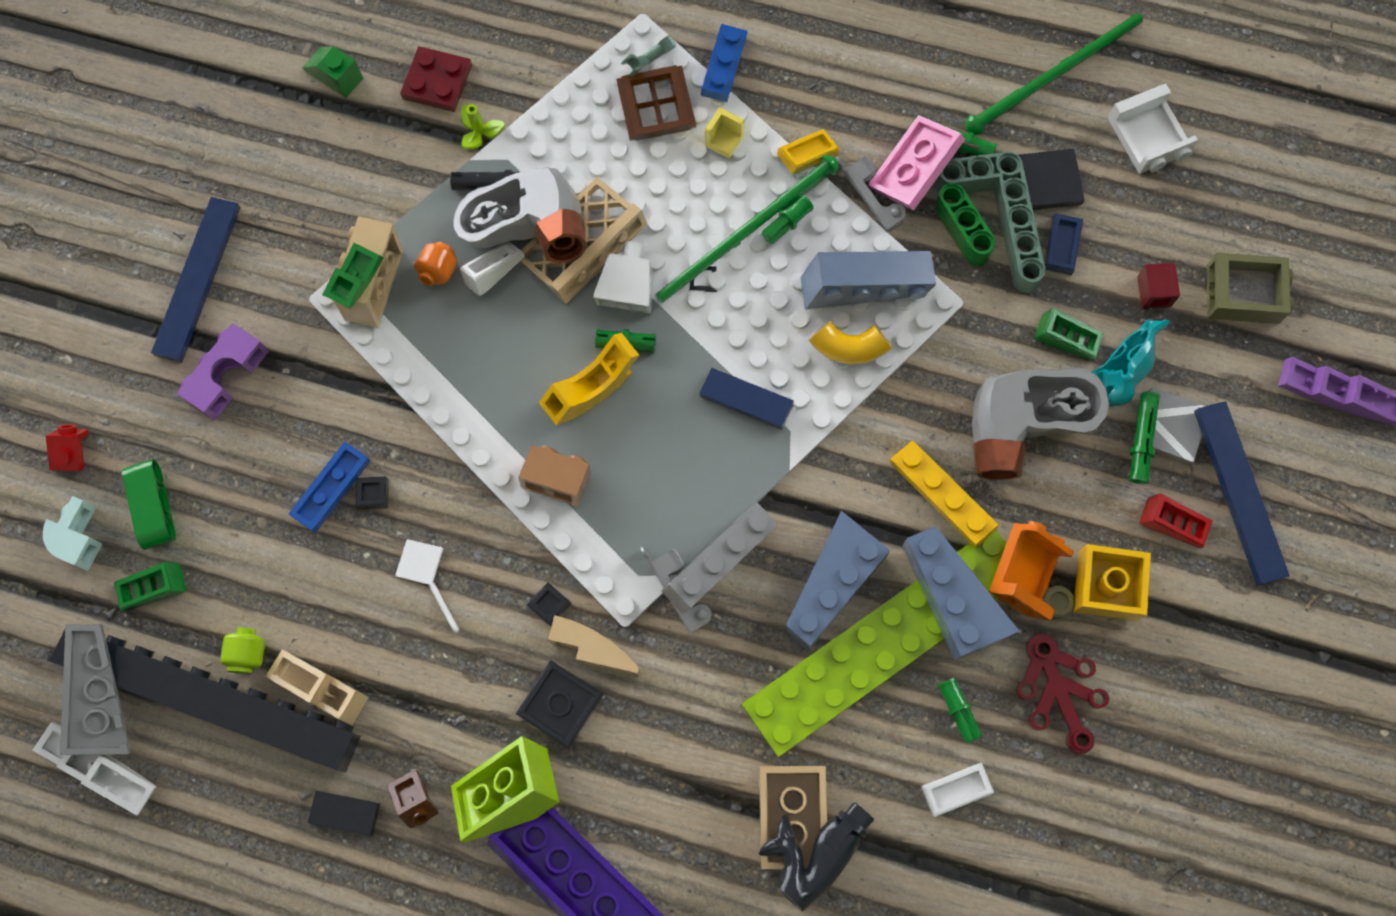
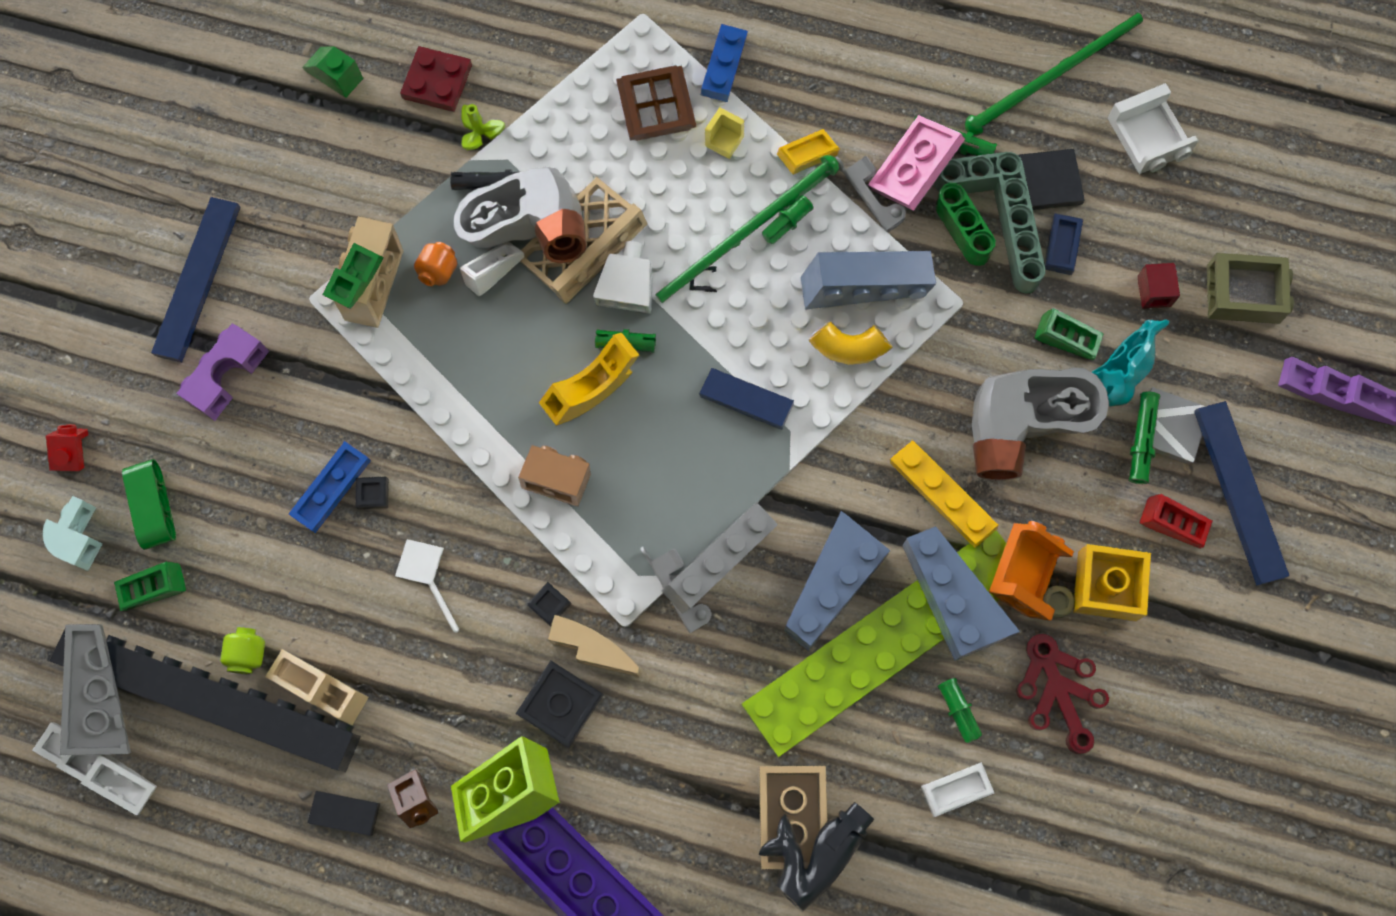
sand green arm [621,35,676,76] -> none

